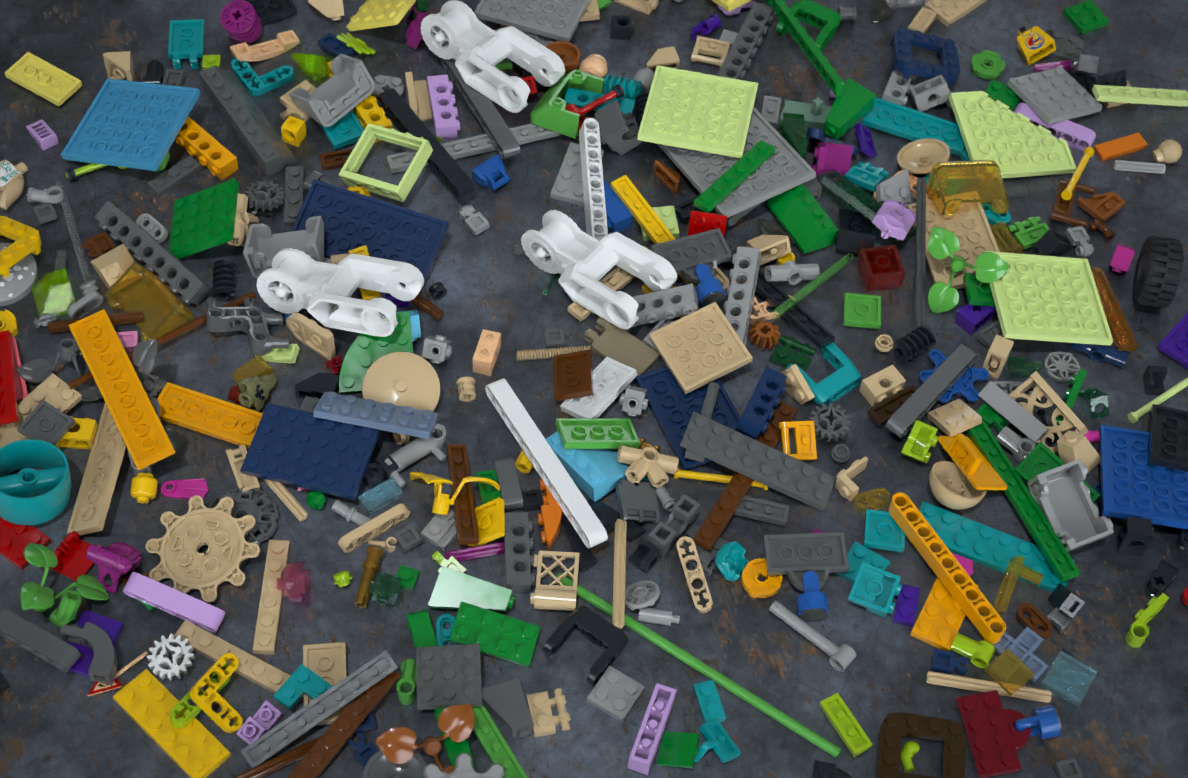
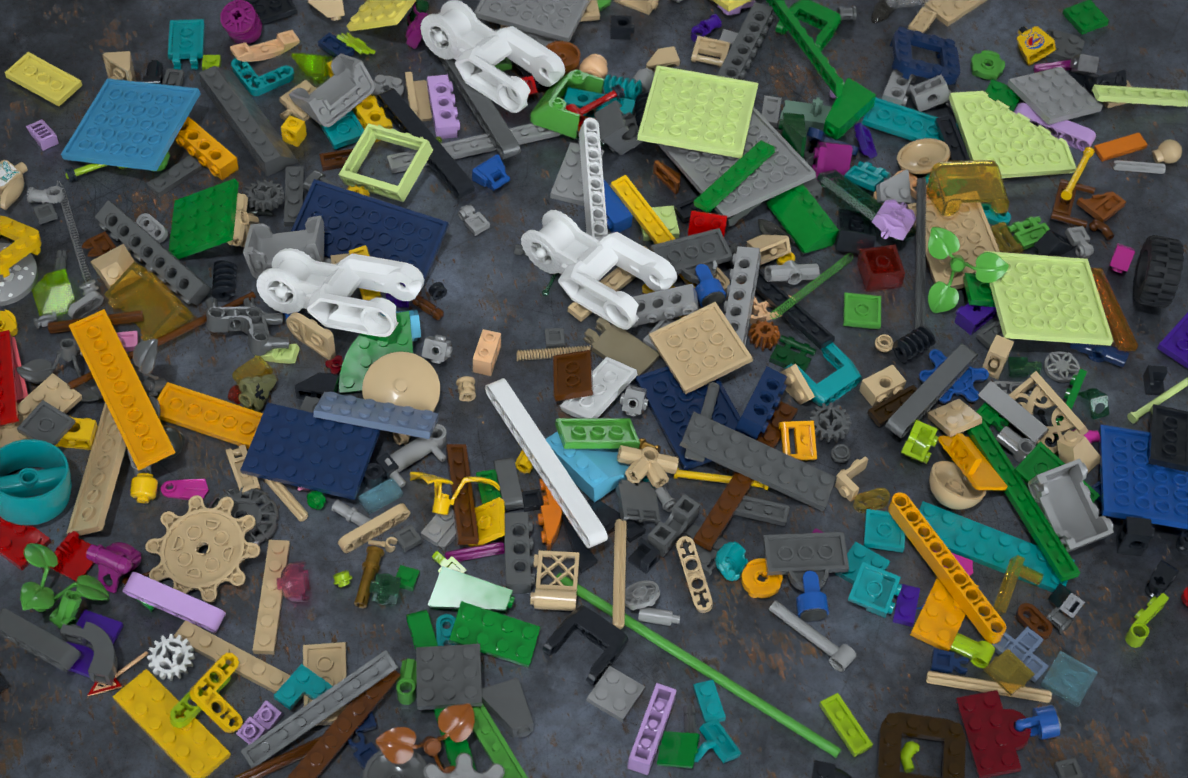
tan plate [526,688,571,737] -> none
none -> black plate [935,115,975,178]

